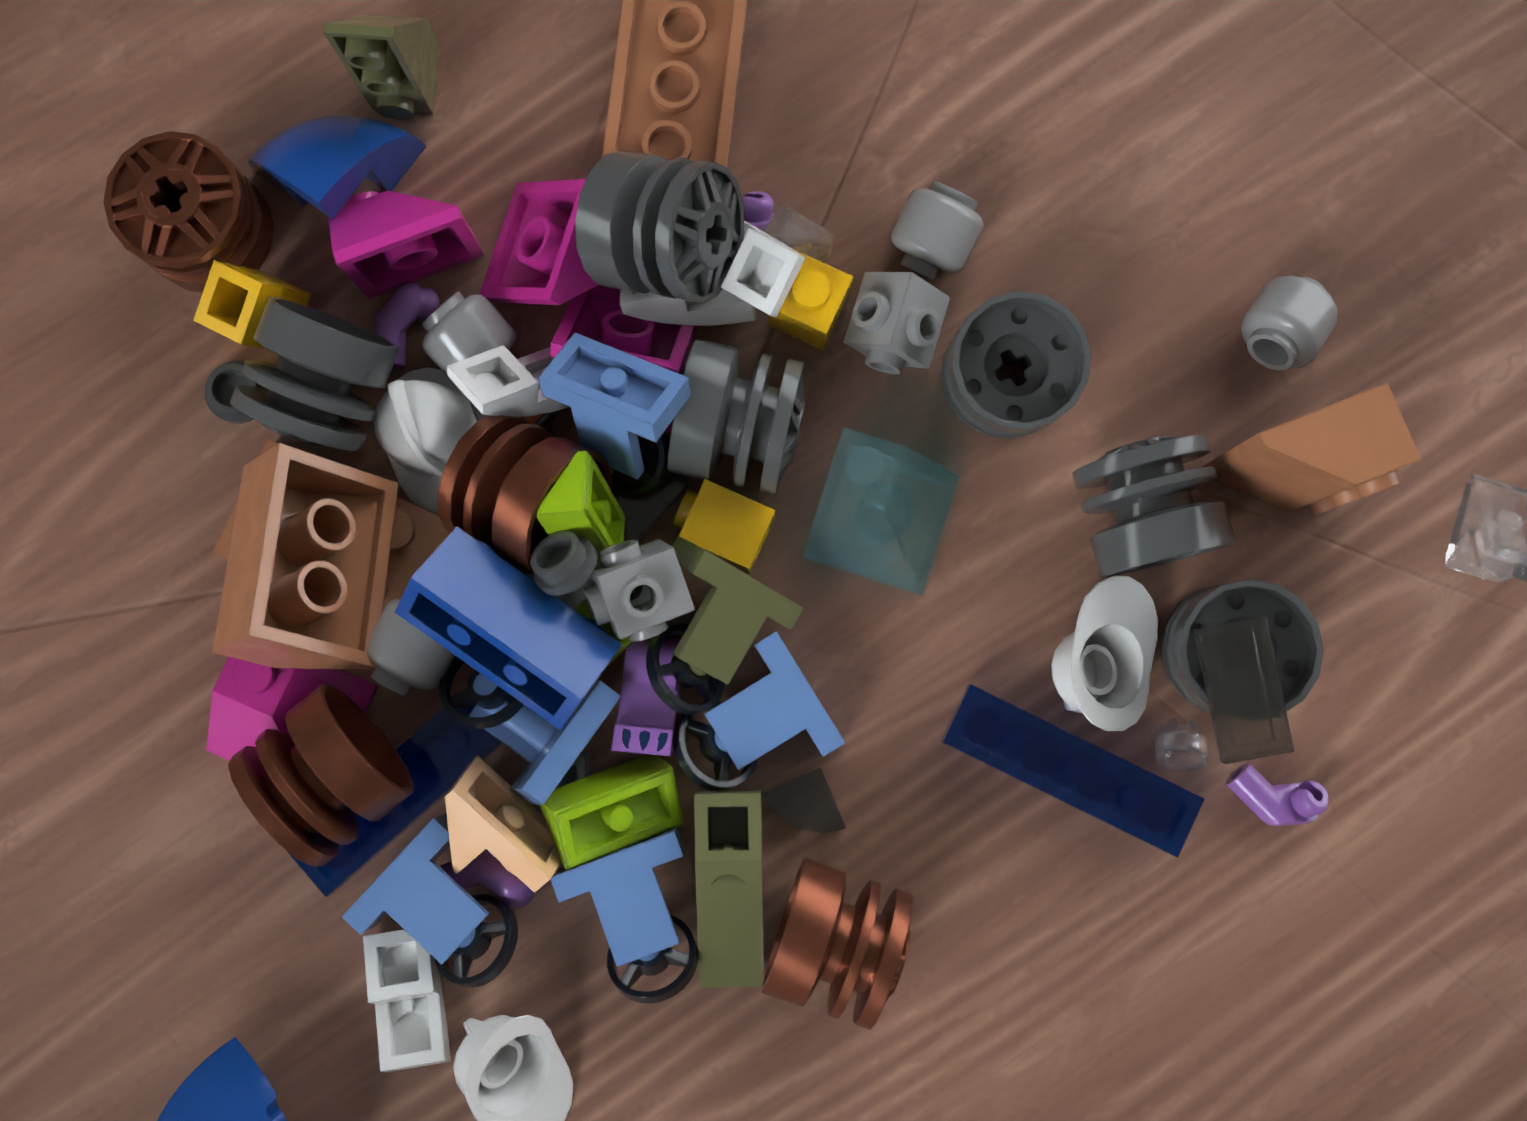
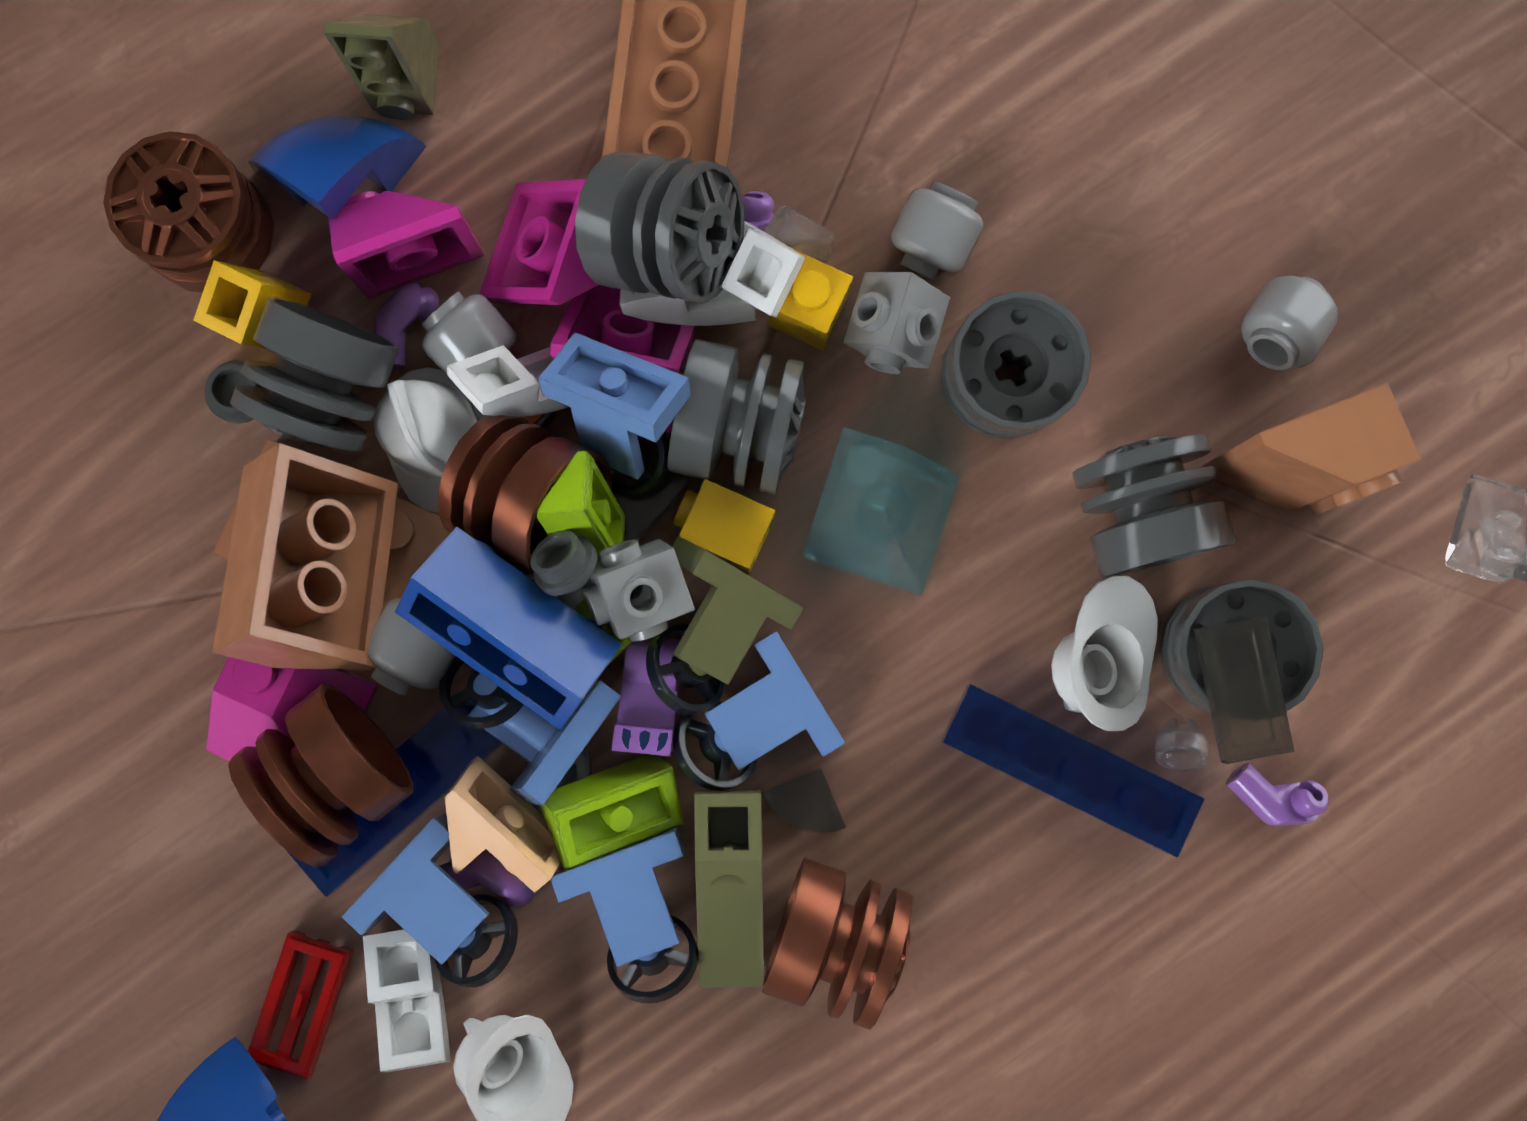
none -> red tile [247,930,355,1080]

